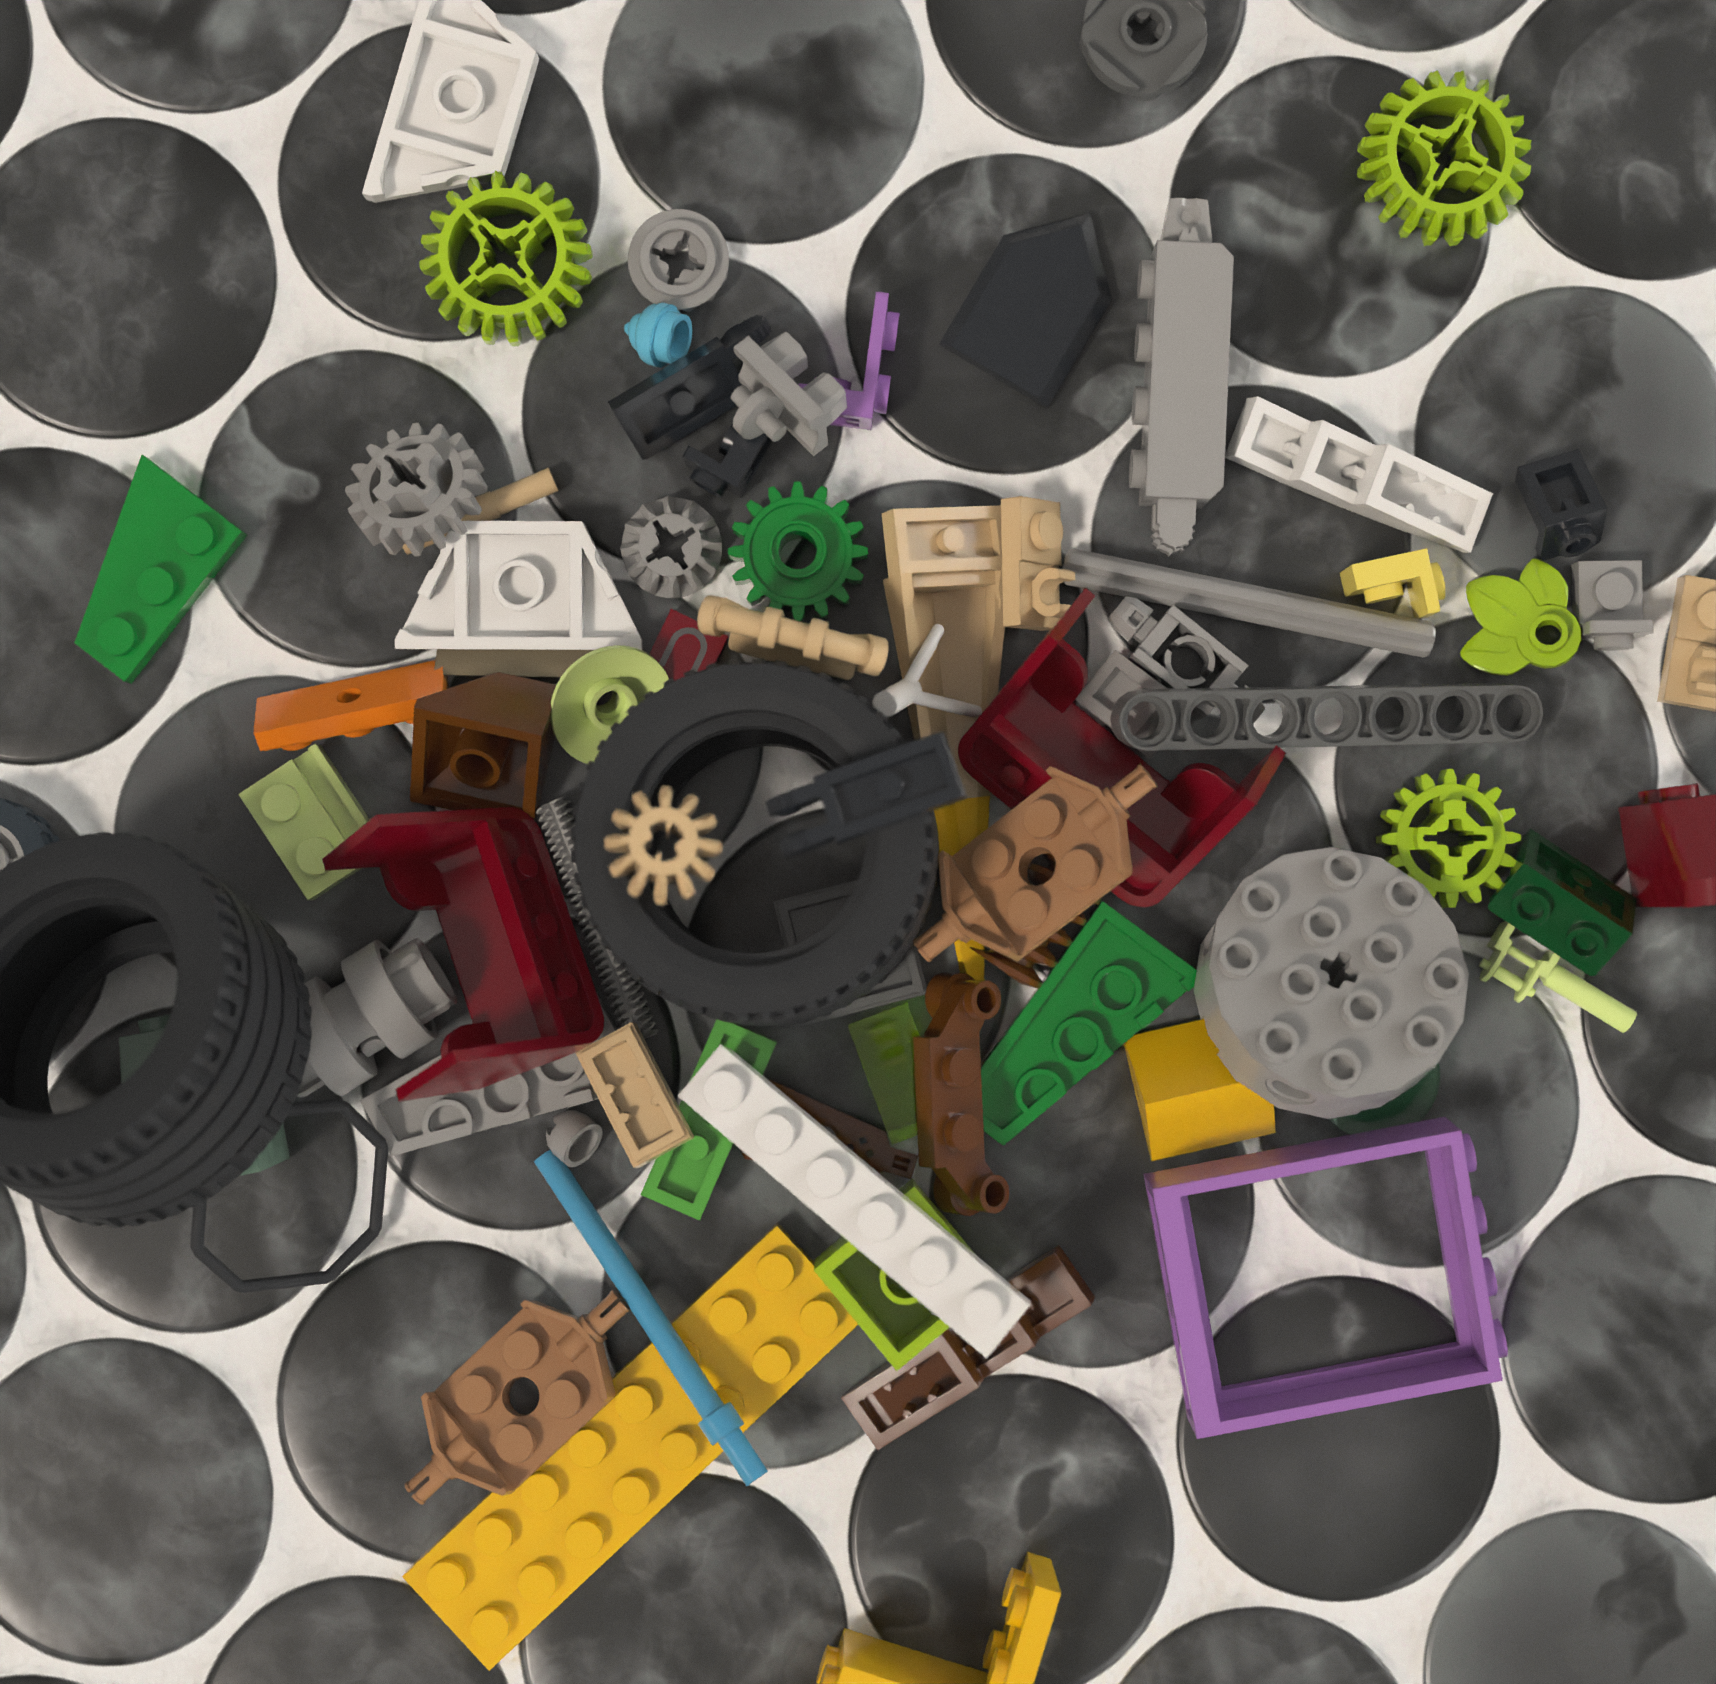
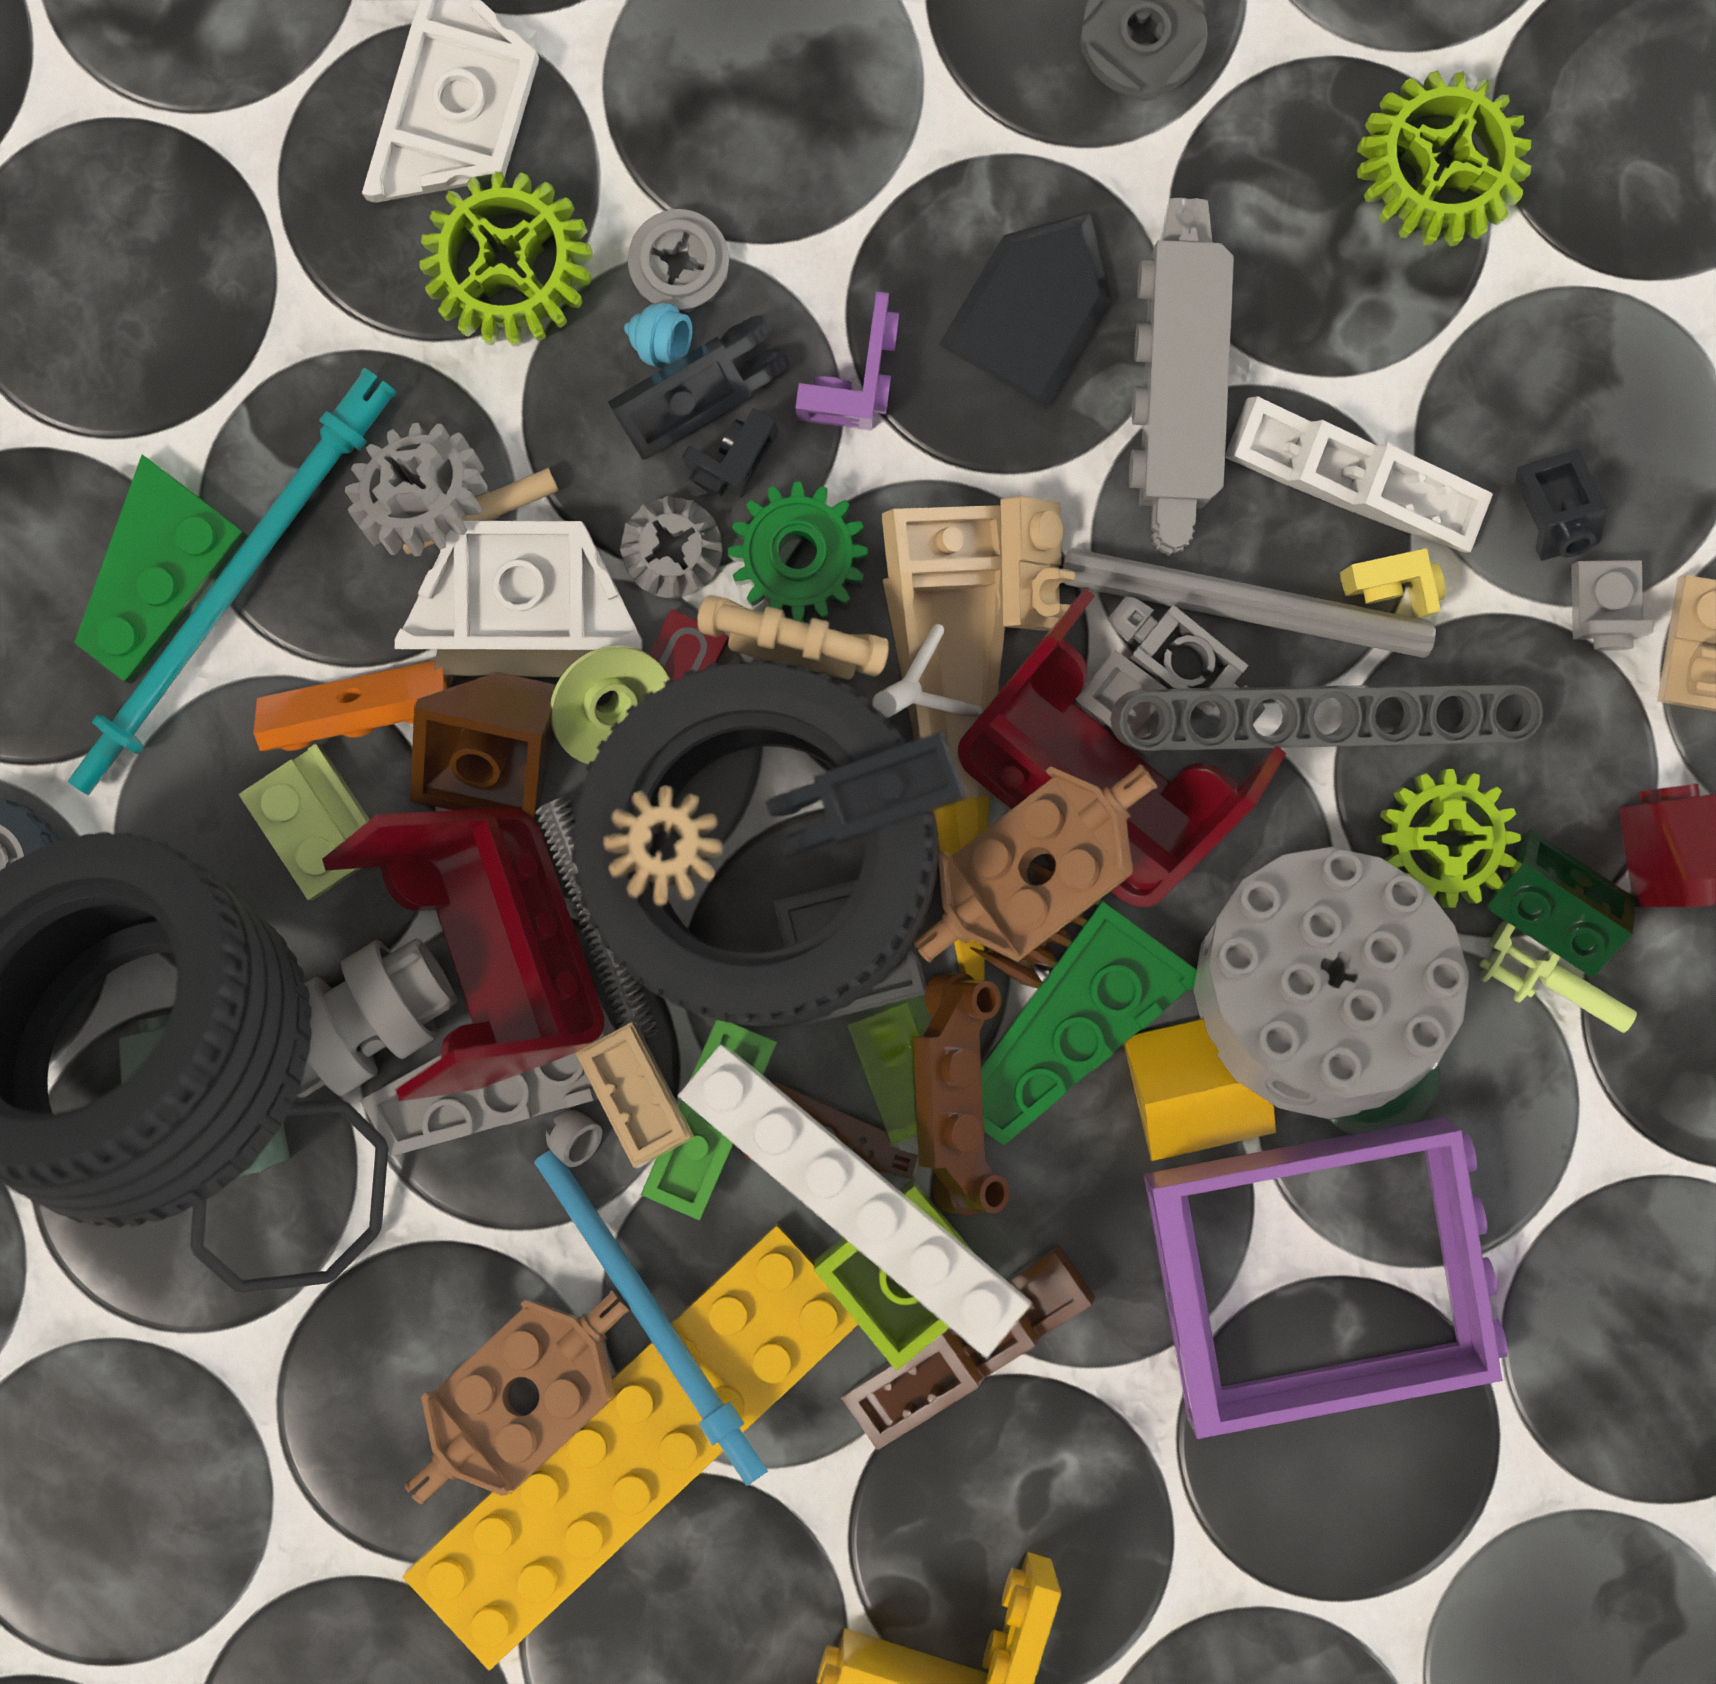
light grey hips [731,331,847,456] -> none
lime plate [1460,558,1581,676] -> none
none -> teal bar [68,368,397,795]

